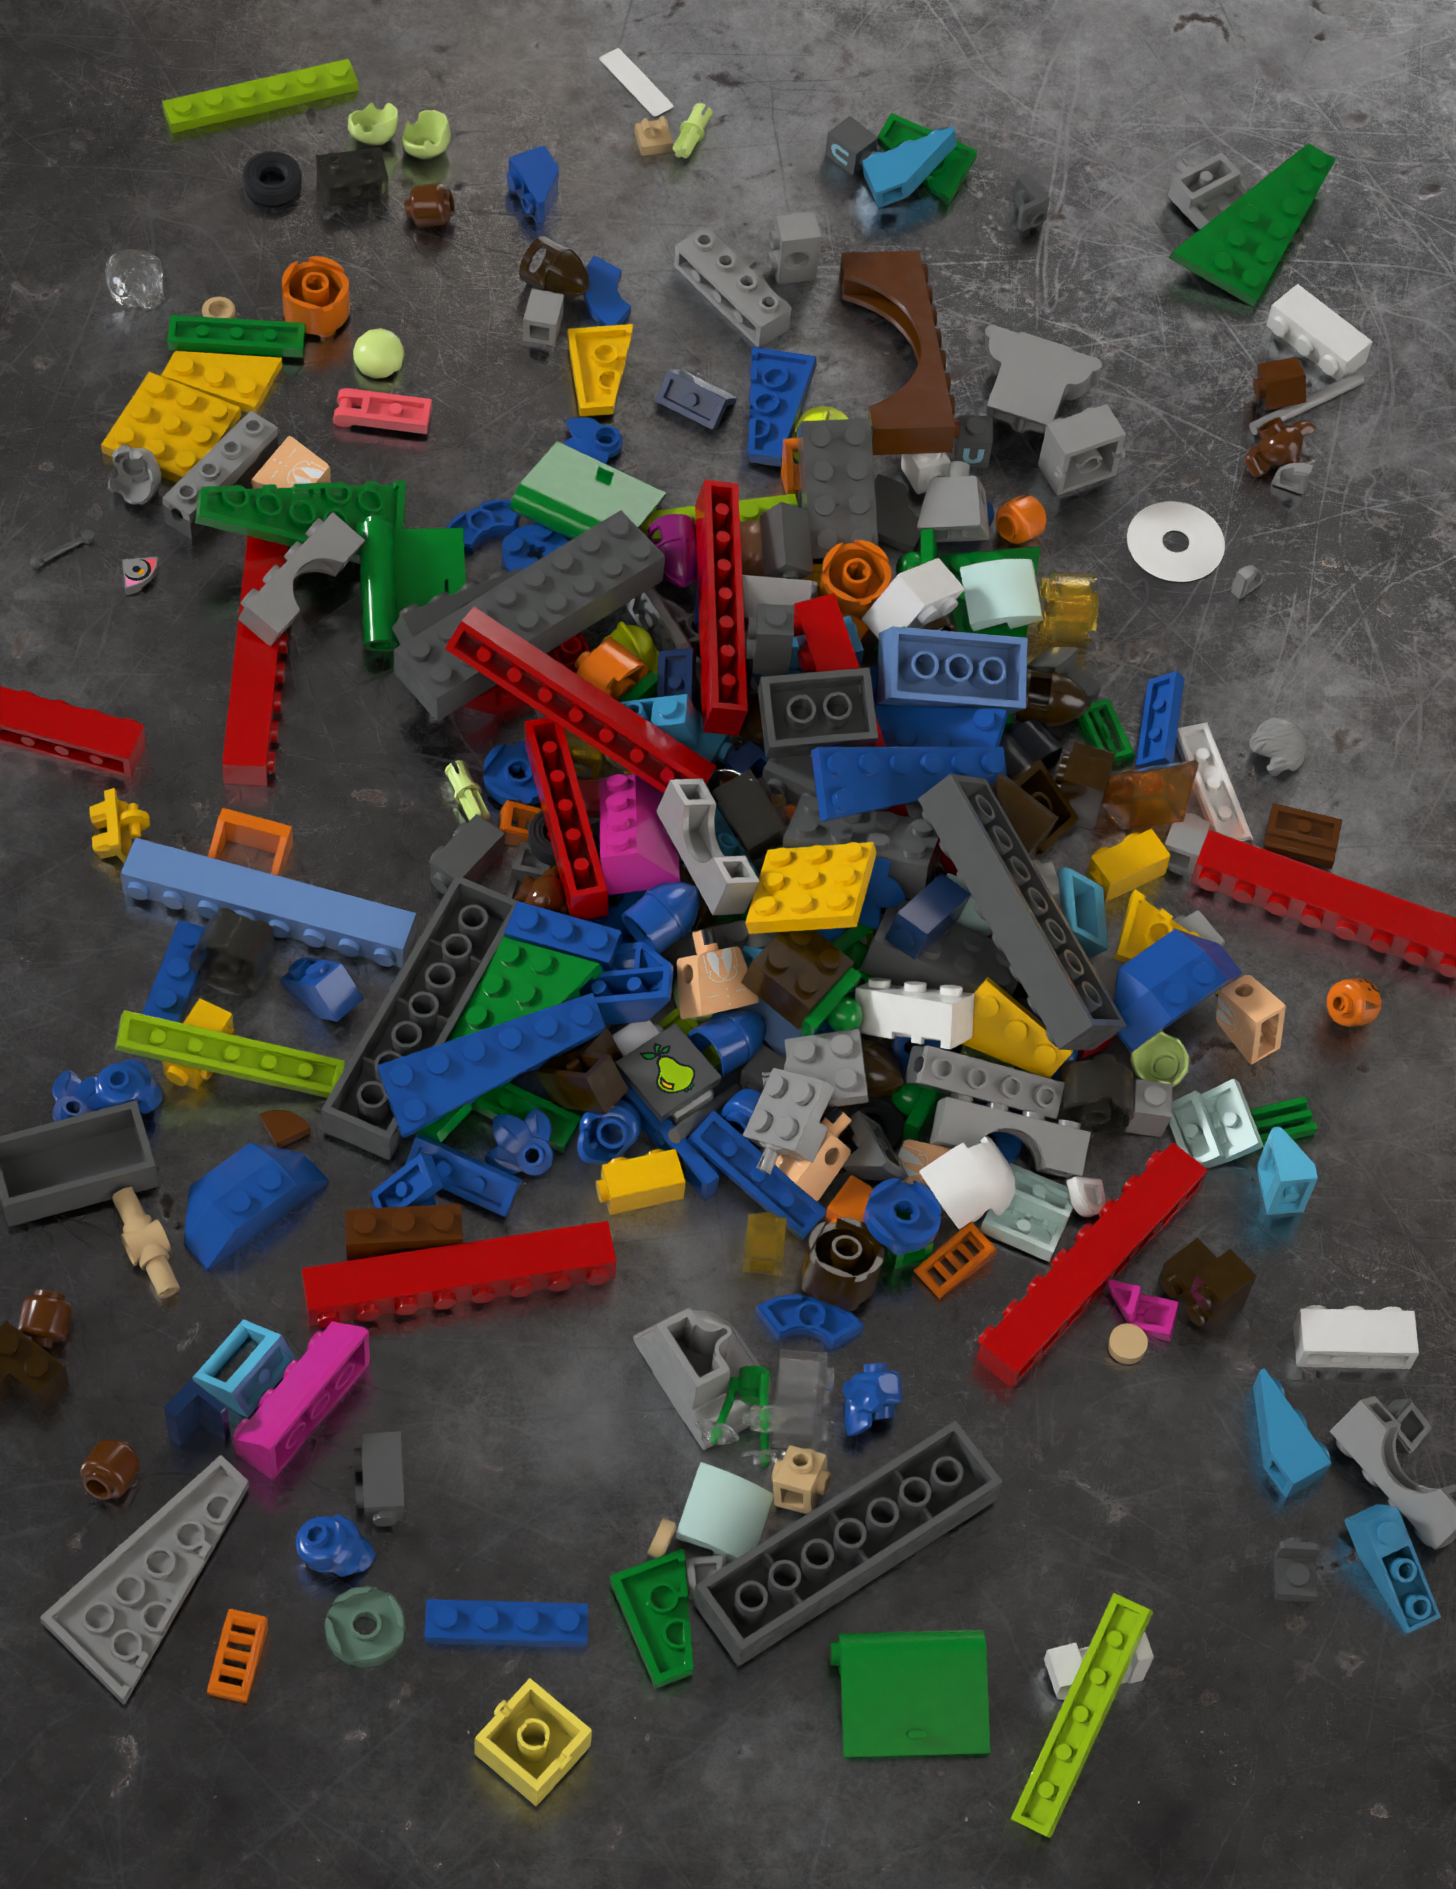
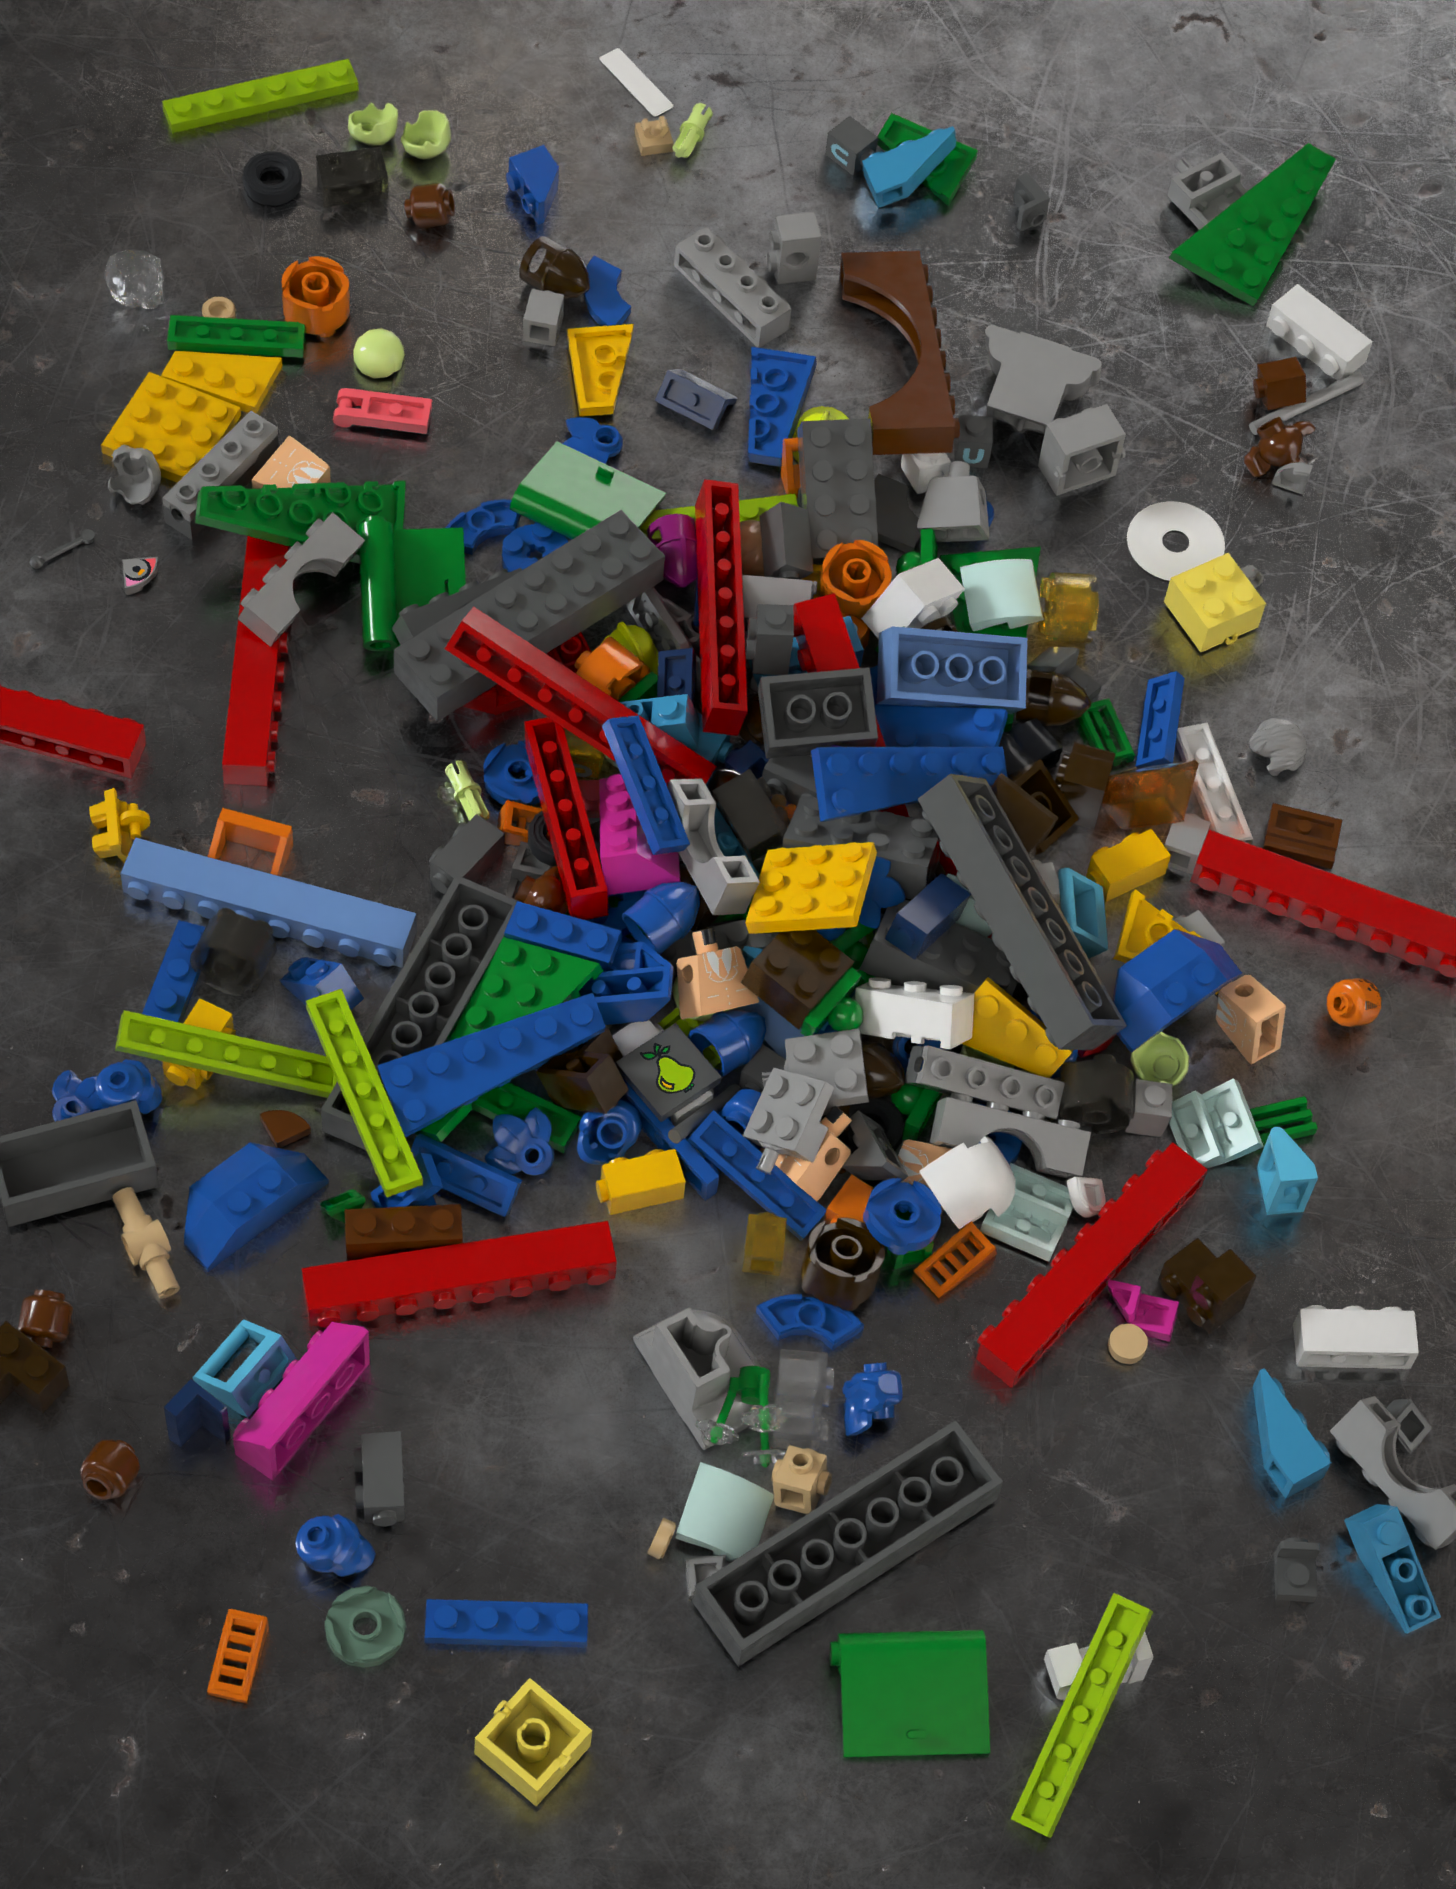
light grey wing [40,1455,249,1705] -> none
green wing [610,1548,694,1689] -> none
orange head [996,494,1047,544] -> none
none -> lime plate [306,989,423,1198]
none -> green slope [320,1189,366,1223]
none -> blue plate [602,715,690,855]
none -> light yellow brick [1164,553,1266,652]

